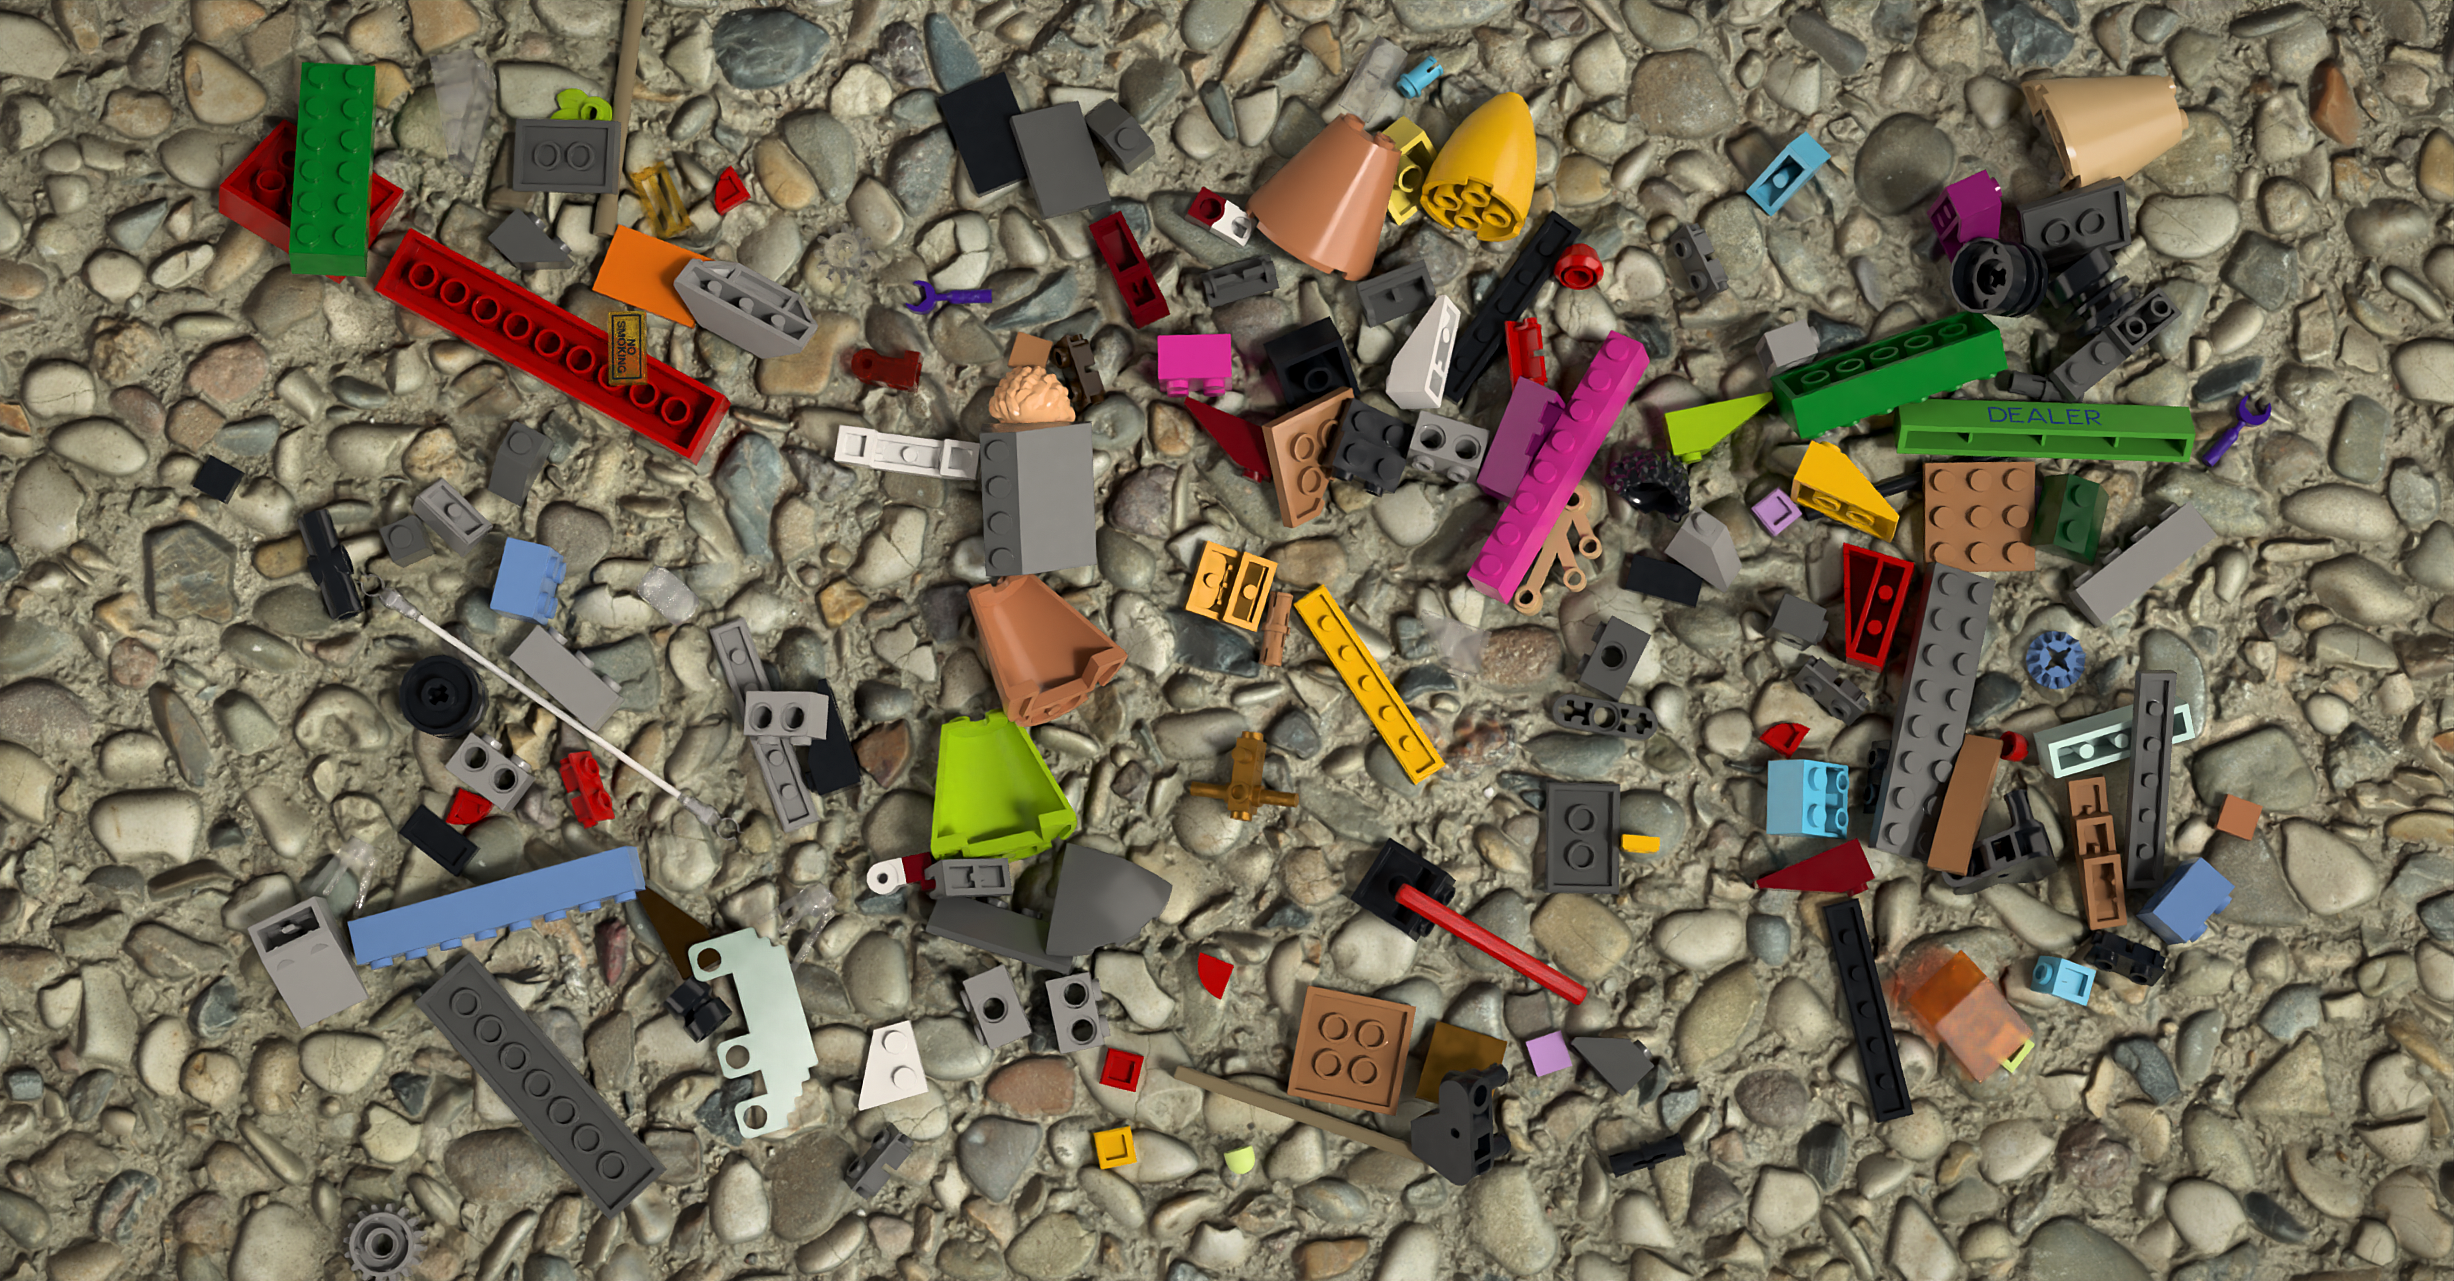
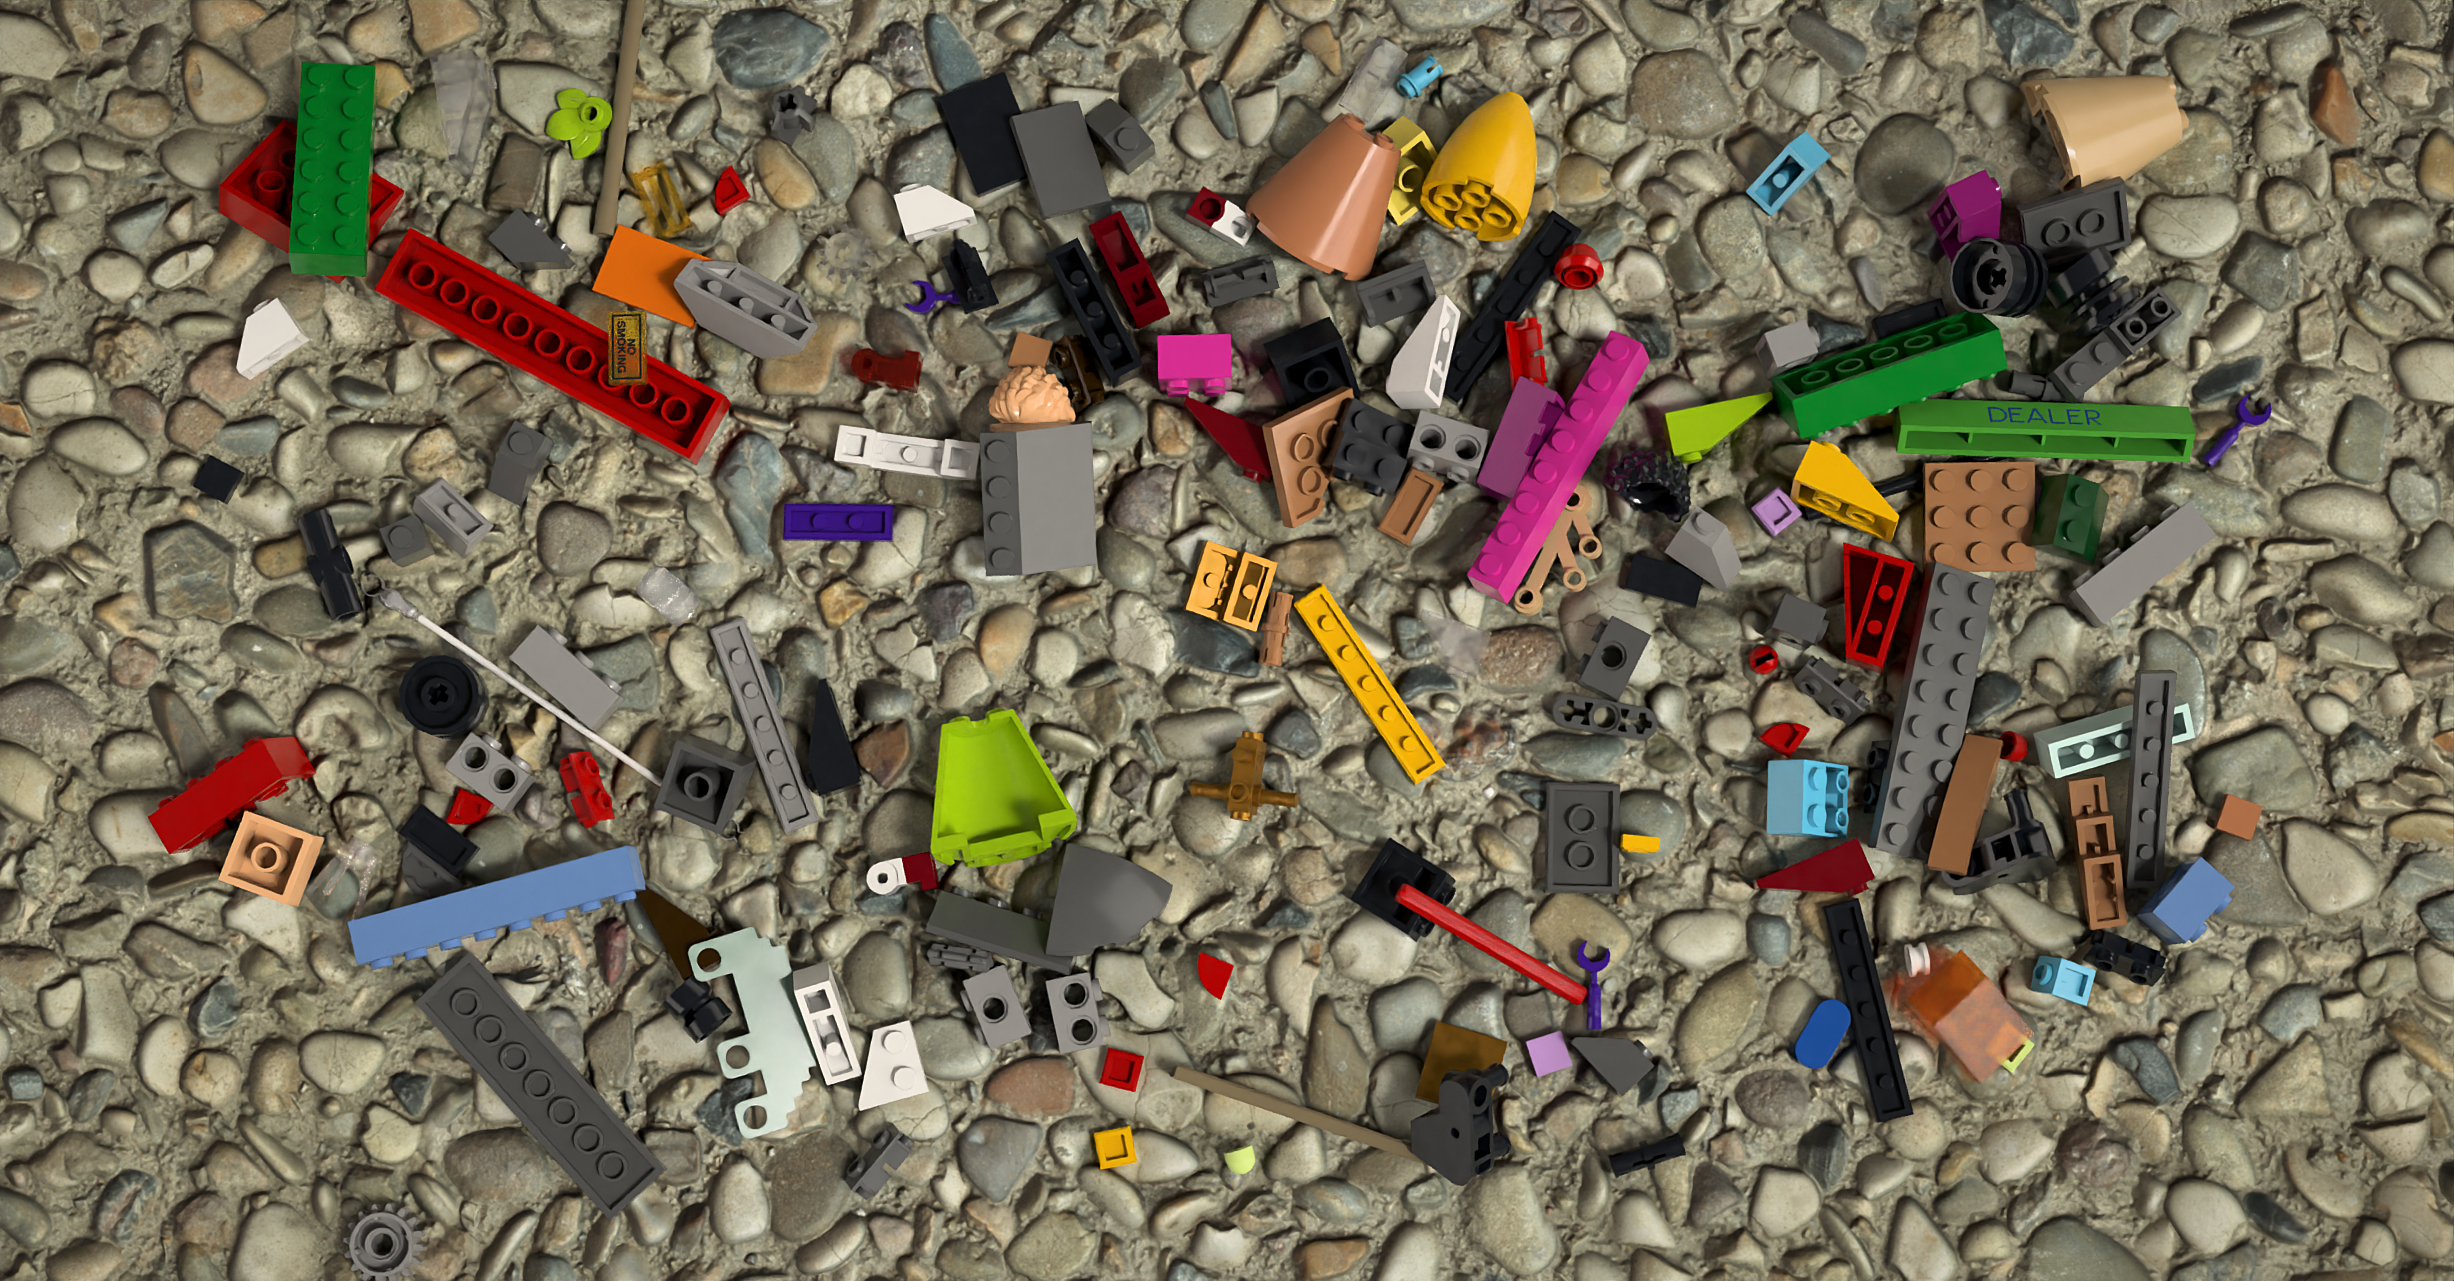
light grey slope [247,896,370,1029] -> none
medium blue brick [490,537,566,627] -> none
dark grey plate [513,119,621,195] -> none
light grey brick [743,691,829,746] -> none
clear plant [757,880,839,972] -> none
dark grey hinge [924,858,1012,899] -> none
nougat cone [966,574,1128,727] -> none
medium nougat plate [1287,985,1416,1116] -> none
dark grey hinge [1669,223,1729,302] -> none
medium blue gear [2026,631,2086,689] -> none
none -> red wedge [148,736,316,854]
none -> light nougat brick [218,810,325,907]
none -> white slope [236,298,309,380]
none -> dark grey tile [402,841,468,899]
none -> dark grey slope [654,734,757,834]
none -> dark grey piece [770,85,818,147]
none -> dark purple tile [783,504,894,542]
none -> white slope [793,961,862,1085]
none -> white slope [894,184,977,244]
none -> dark grey axle [927,943,994,973]
none -> black hinge [941,239,999,314]
none -> black brick [1046,237,1145,389]
none -> medium nougat tile [1377,466,1444,547]
none -> dark purple piece [1576,941,1610,1029]
none -> red hinge [1748,645,1778,675]
none -> blue tile [1794,1000,1851,1069]
none -> black tile [1871,298,1947,340]
none -> white bush [1904,942,1930,977]

